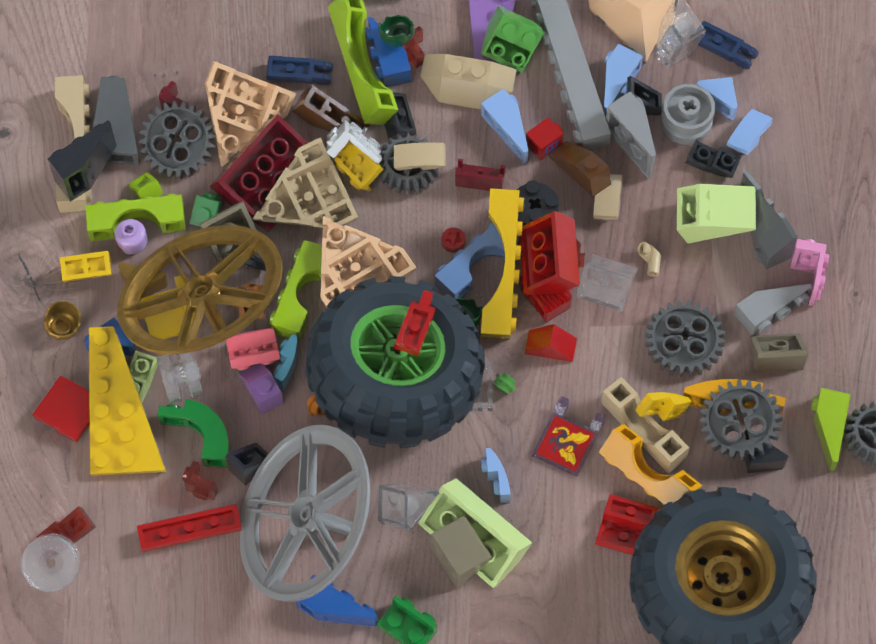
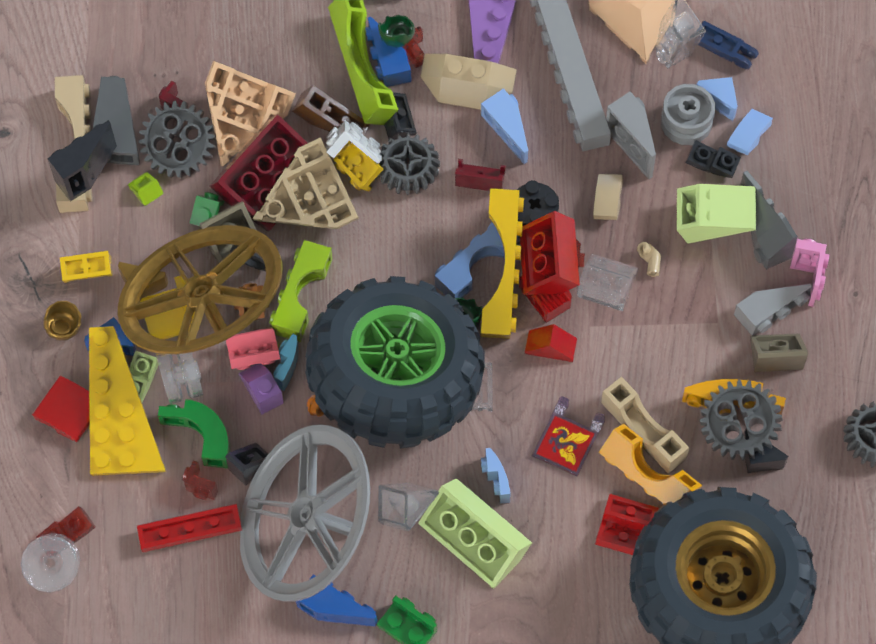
lime arch [85,194,186,242] -> none
lavender head [115,219,147,255] -> none
dark blue hinge [266,56,334,85] -> none
light nougat wedge [320,216,417,308] -> none
tan slope [394,143,446,171] -> none
red hinge [394,290,435,356] -> none
dark tan slope [430,516,492,589] -> none
red tile [441,227,465,253] -> none
bright green slope [481,5,544,73] -> none
bright green plate [493,373,517,395] -> none
red brick [526,117,563,161] -> none
reddish brown slope [548,141,611,197] -> none
light blue slope [603,44,643,117] -> none
black slope [625,76,662,115] -> none
yellow slope [635,392,692,421] -> none
dark grey gear [645,300,725,377] -> none
lime slope [811,388,851,471] -> none

